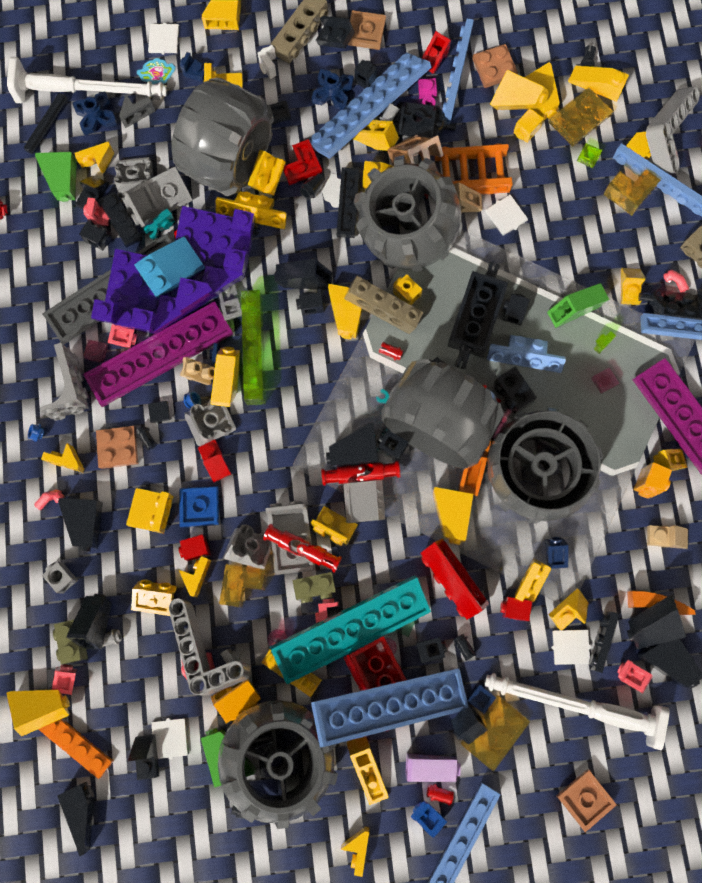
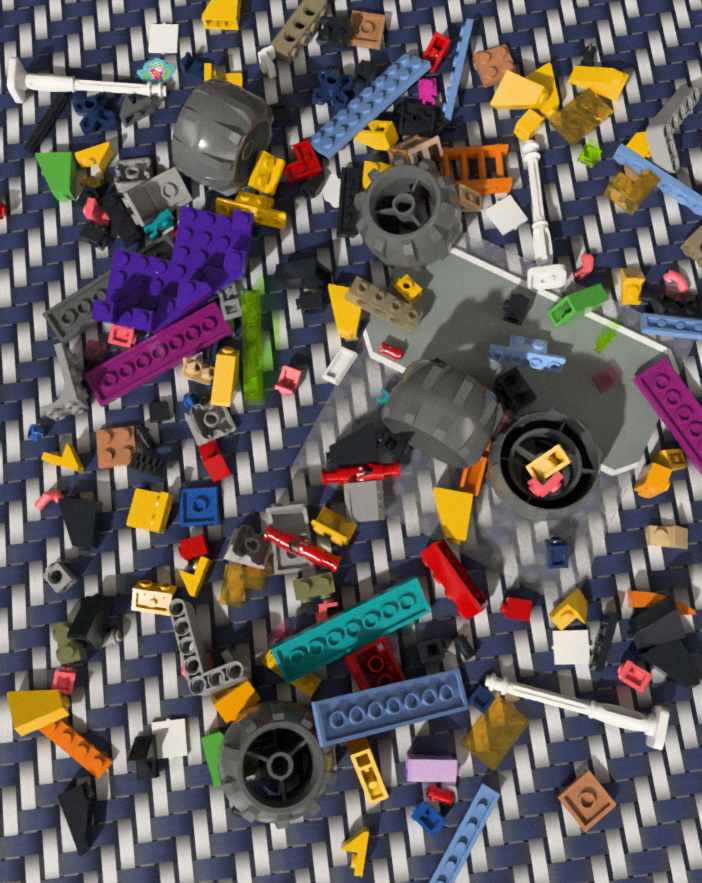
dark azure slope [134,237,205,299] -> none
light grey pin [379,103,399,121] -> none
black brick [447,262,509,369] -> none
black brick [451,706,488,745] -> none
yellow bracket [515,558,551,602] -> none
none -> black tyre [128,452,167,479]
none -> coral bracket [275,364,302,395]
none -> white tile [322,346,358,386]
none -> white piece [522,140,566,290]
none -> yellow slope [525,444,572,482]
none -> coral bracket [527,471,564,497]
none -> coral arm [575,253,594,280]

